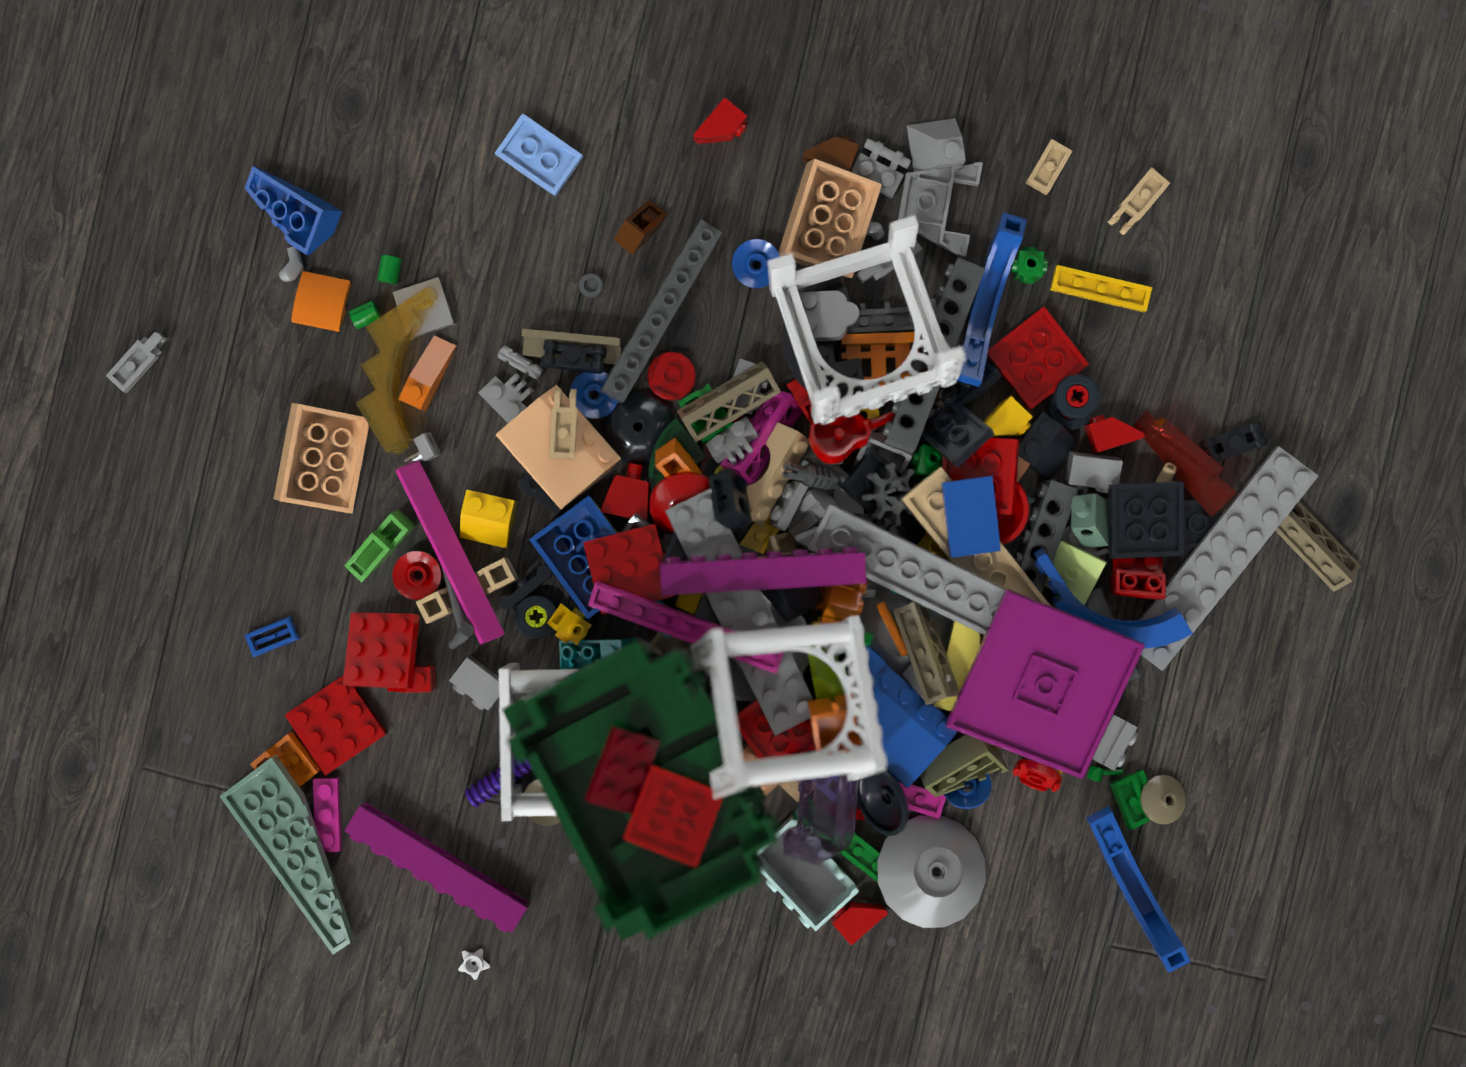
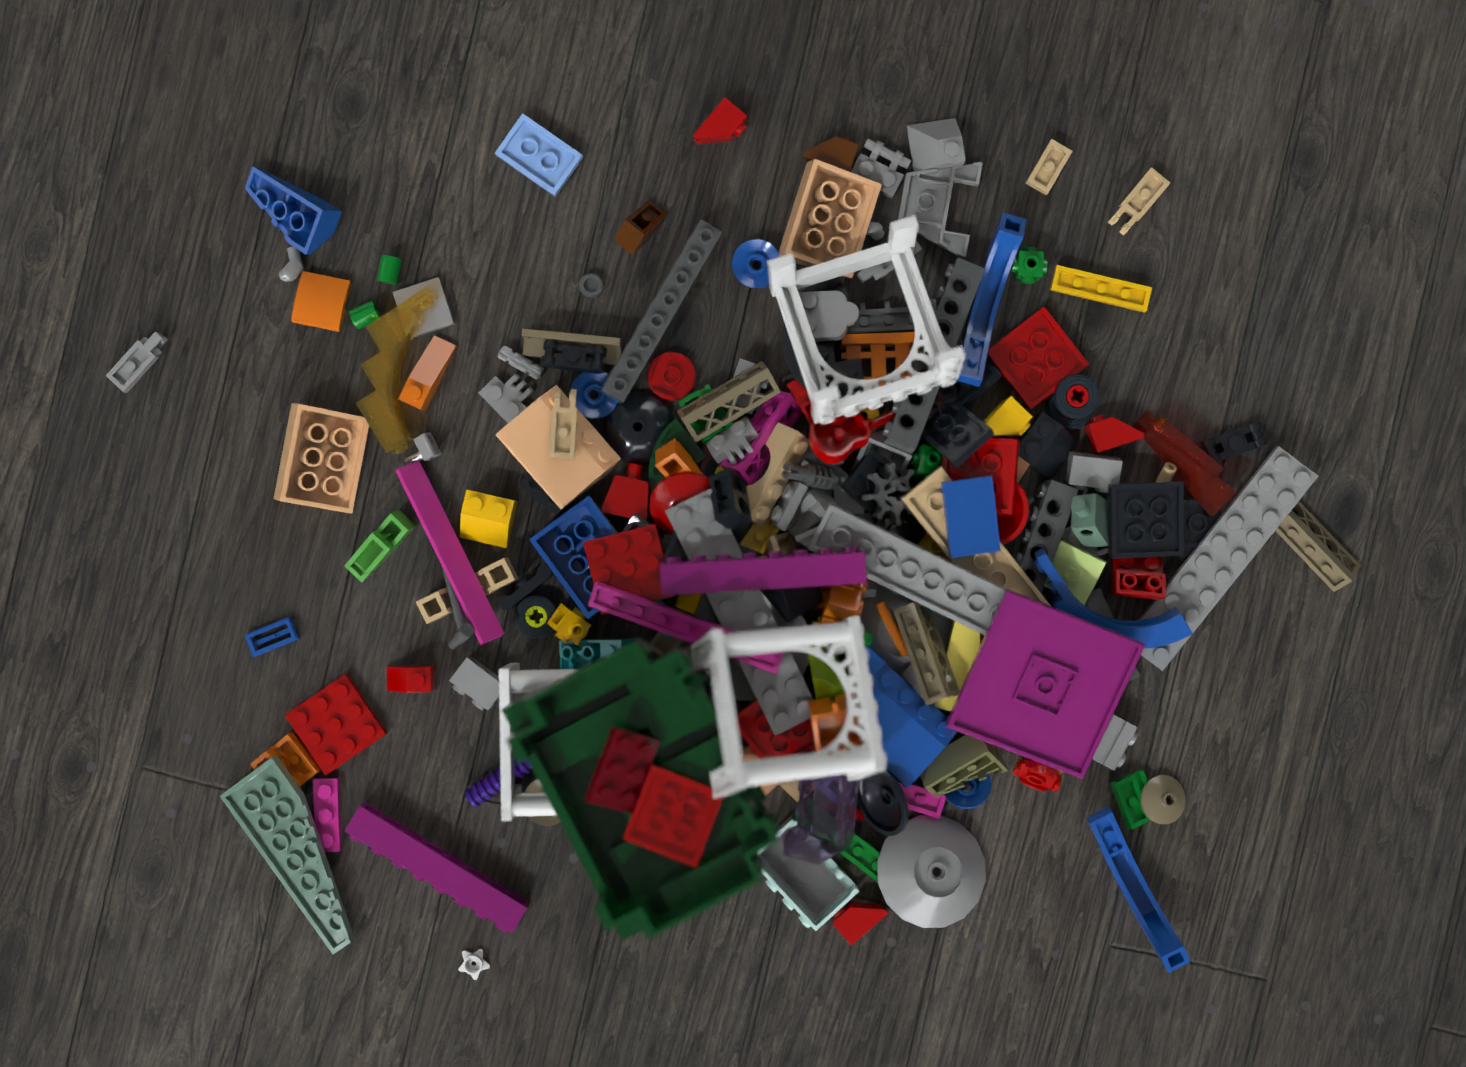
red plate [343,612,420,689] -> none
red dish [392,551,442,600] -> none
green hand [1087,766,1123,782] -> none

